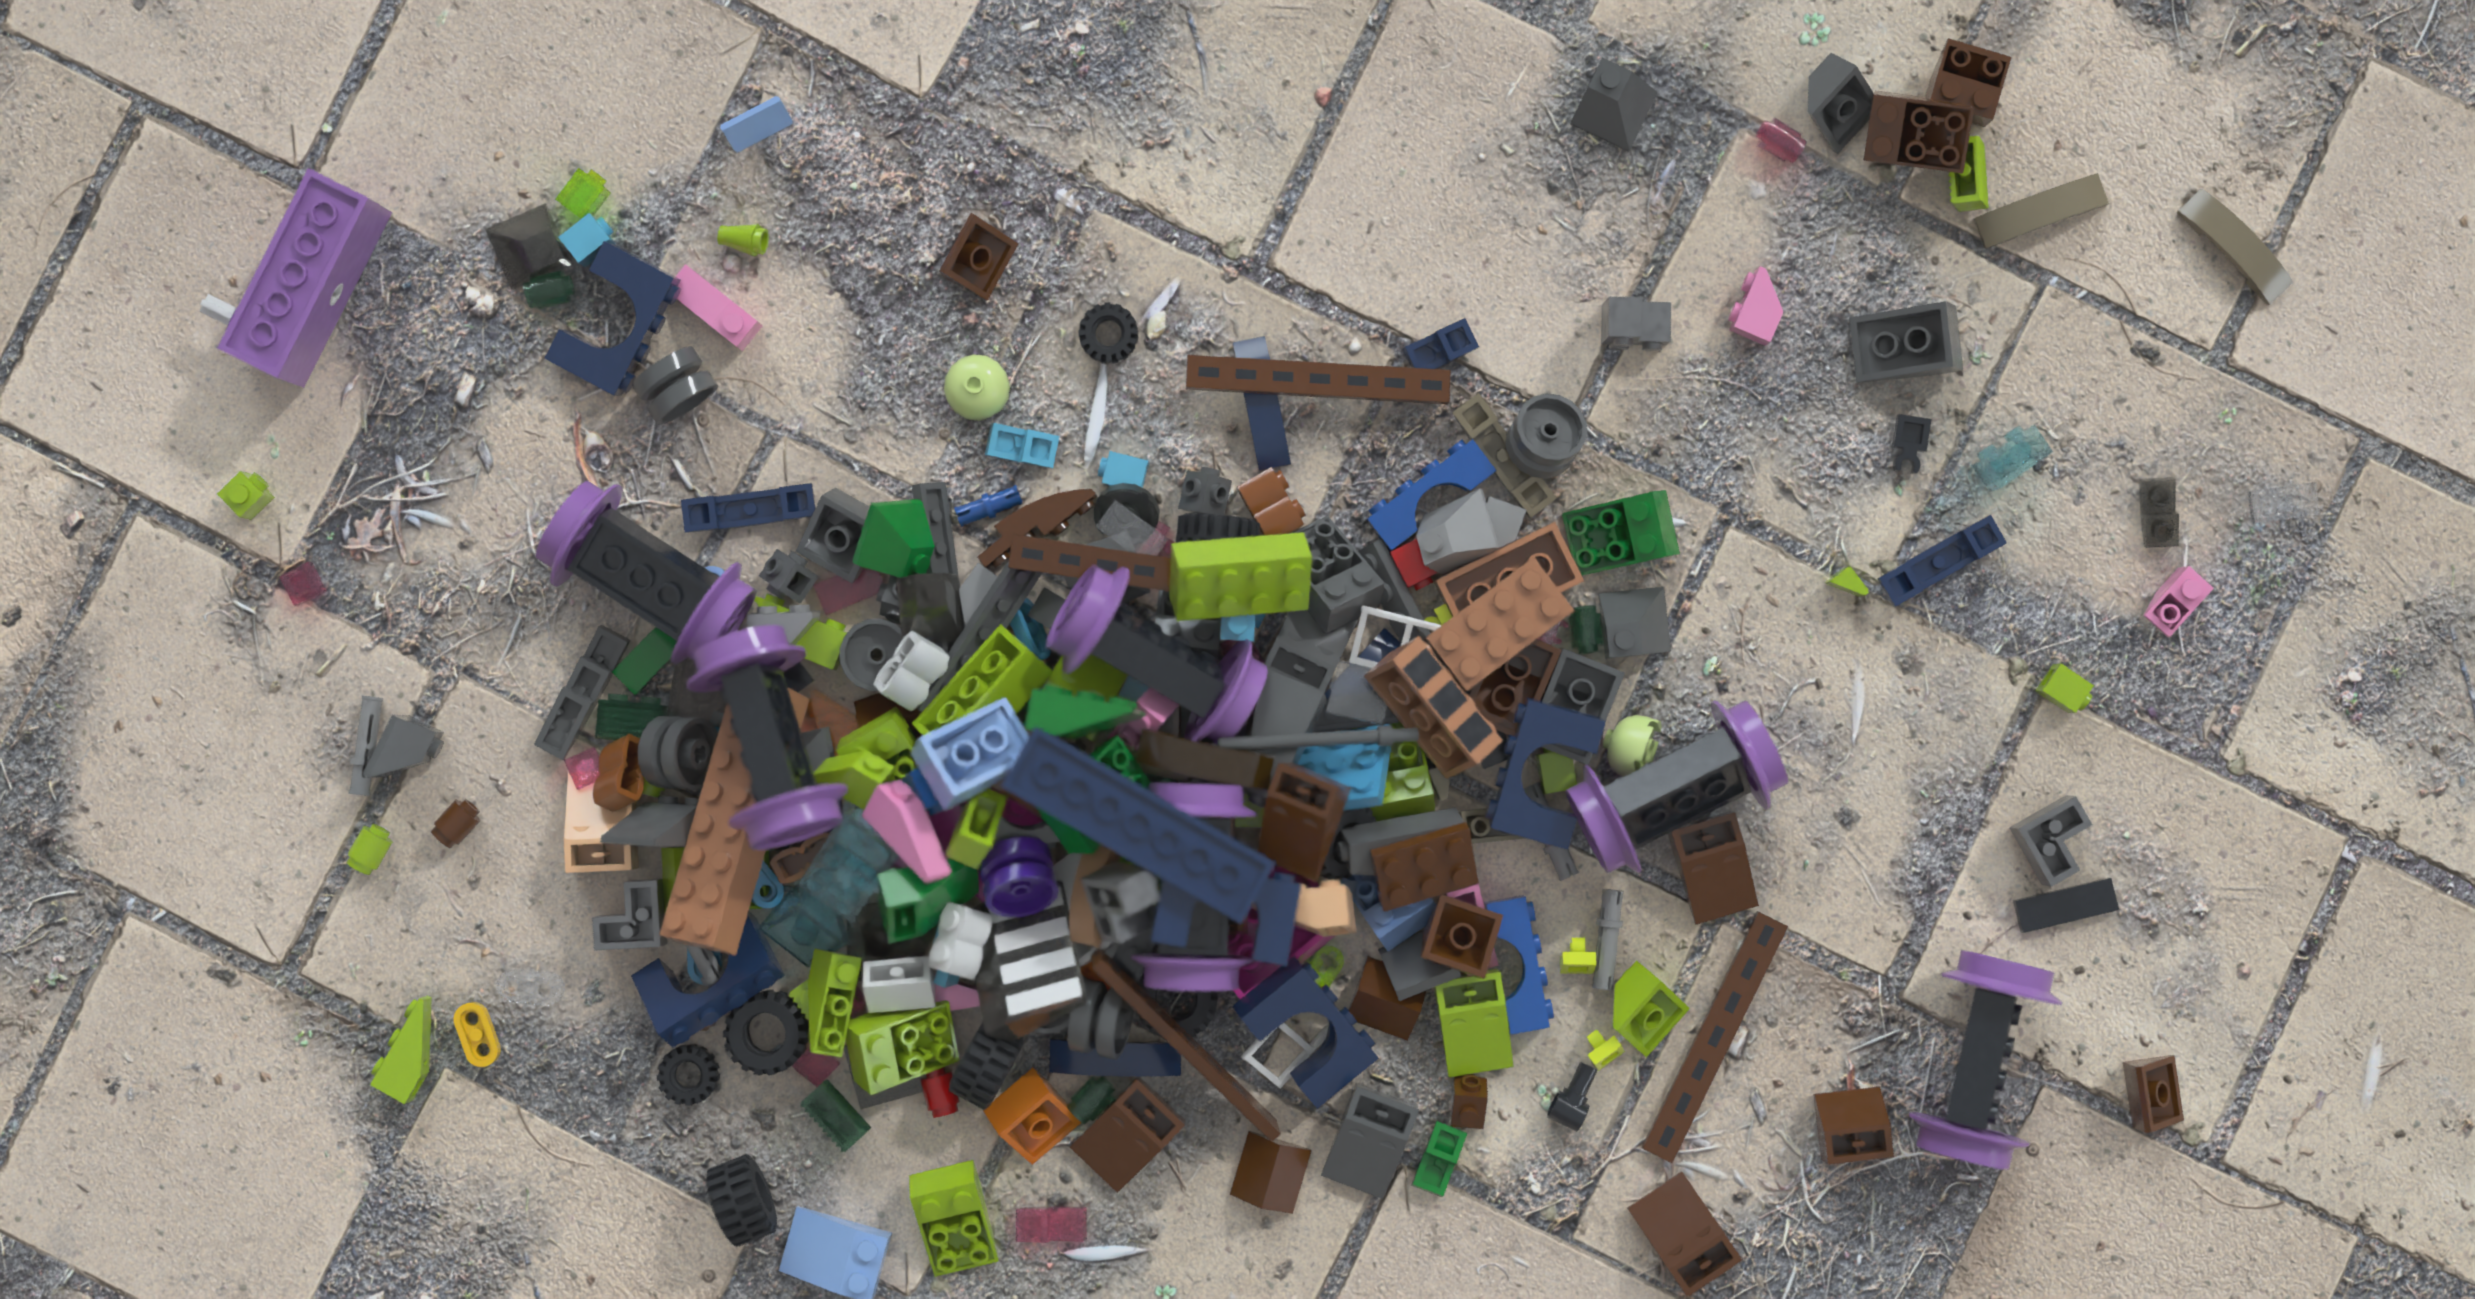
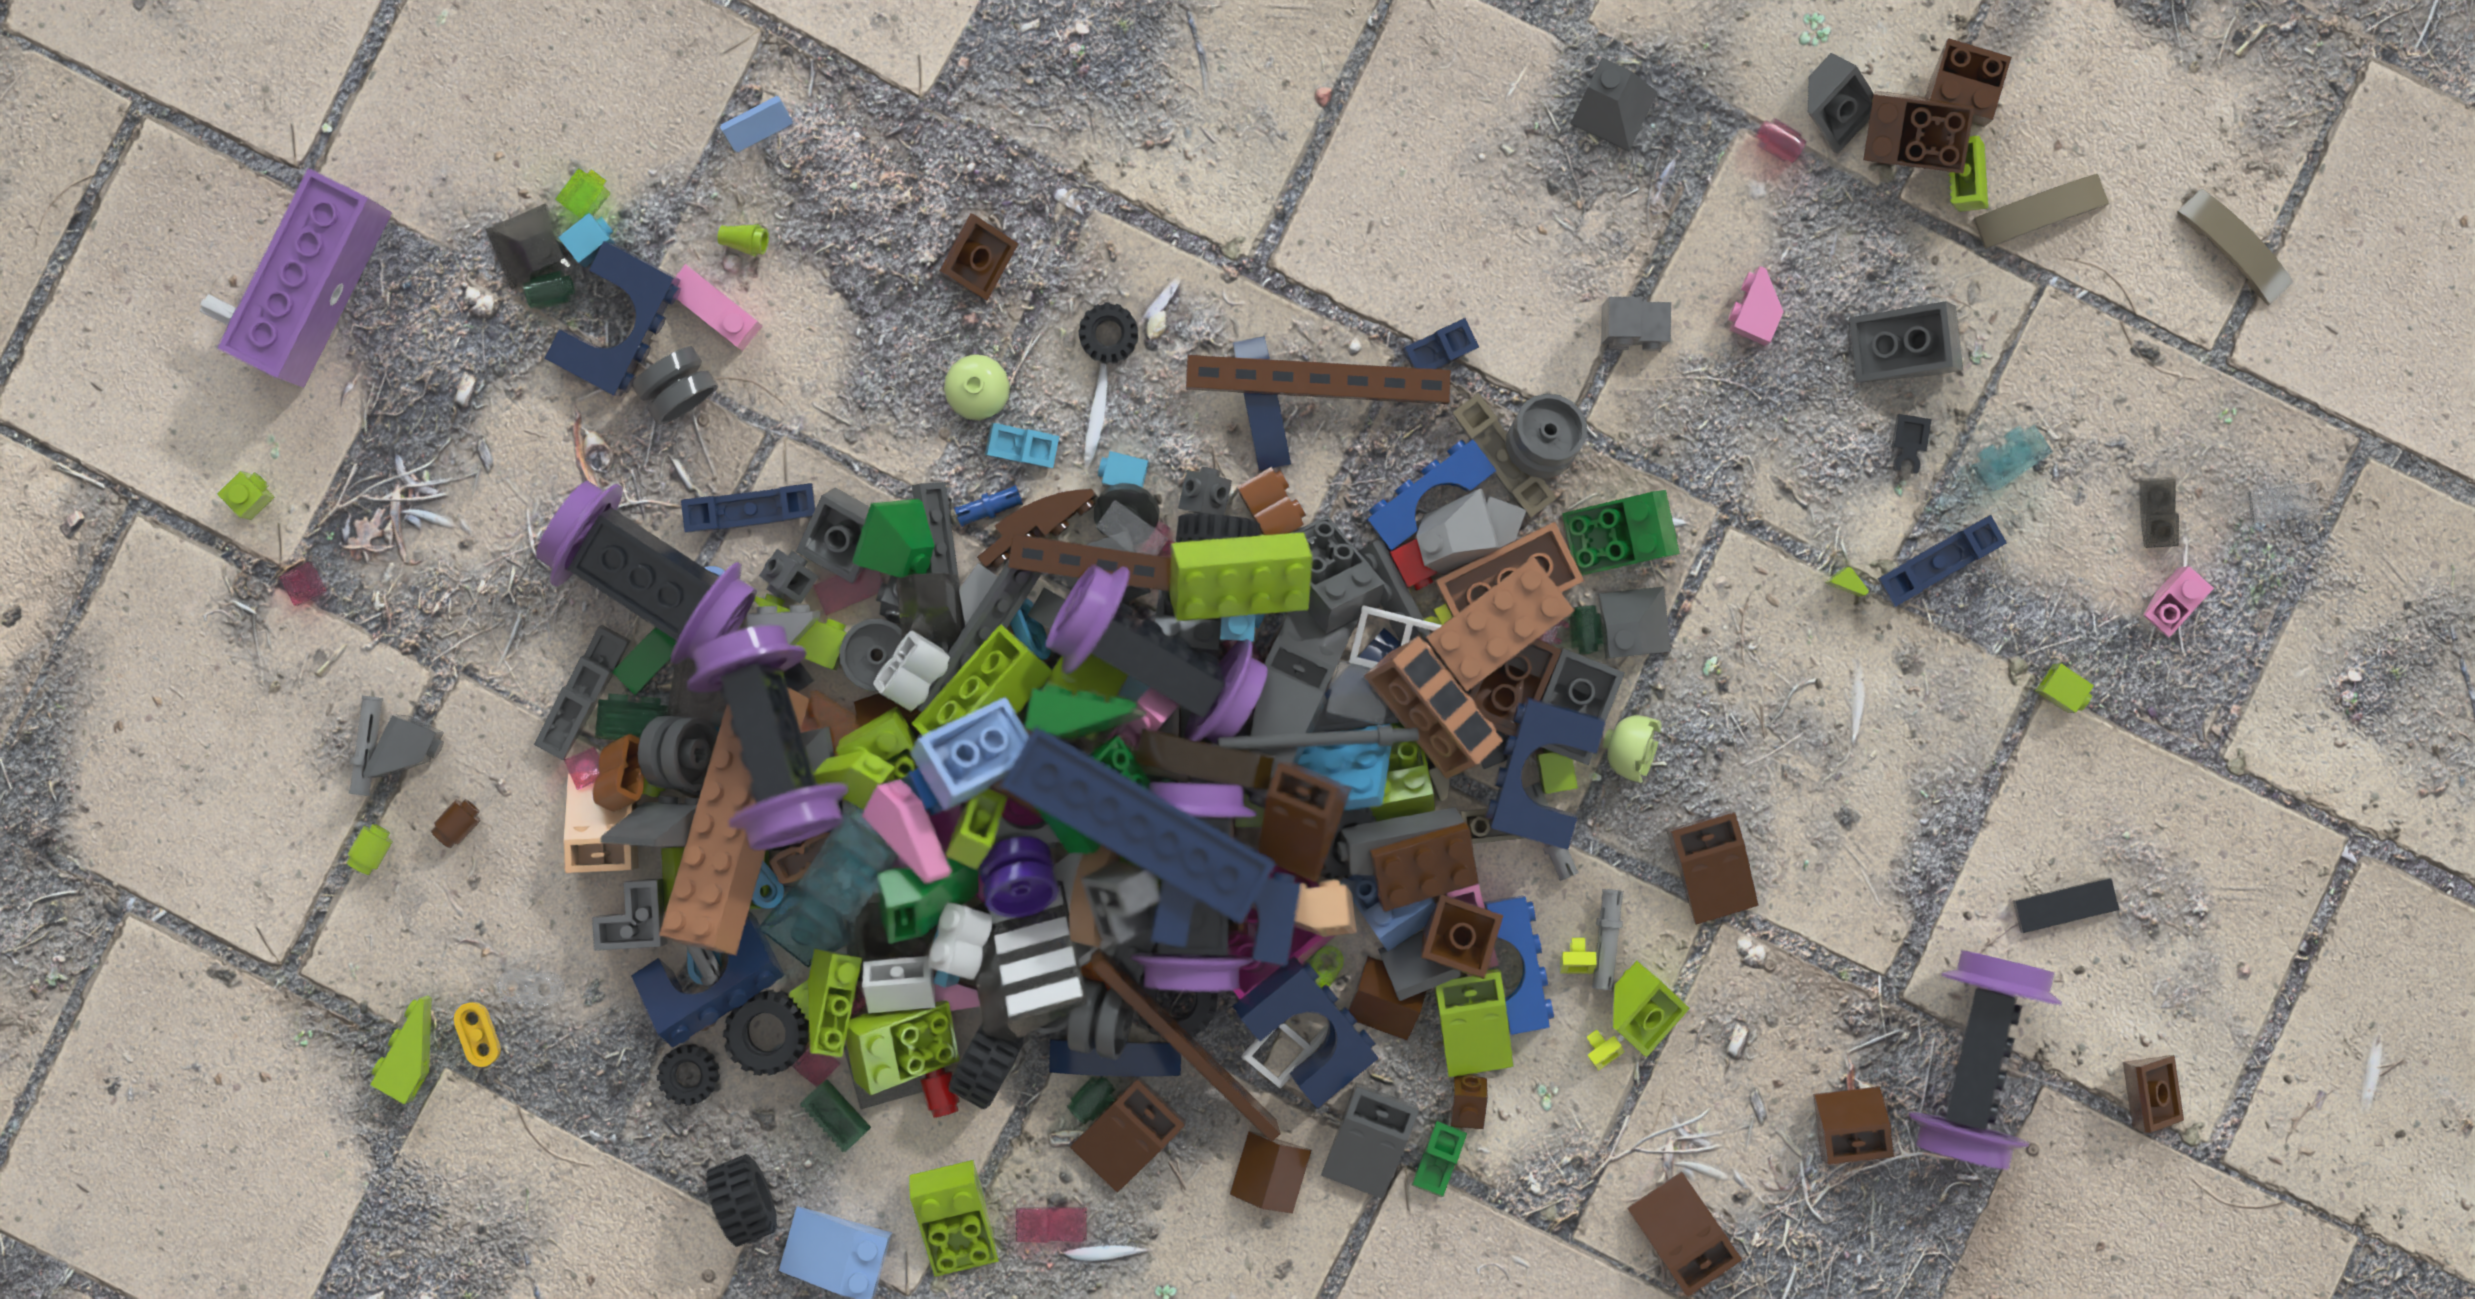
orange slope [983,1068,1082,1165] -> none
black pin [1547,1062,1598,1132] -> none
brick [1565,701,1788,874] -> none
reddish brown tile [1641,911,1788,1163] -> none
flat silver brick [2009,795,2093,887] -> none

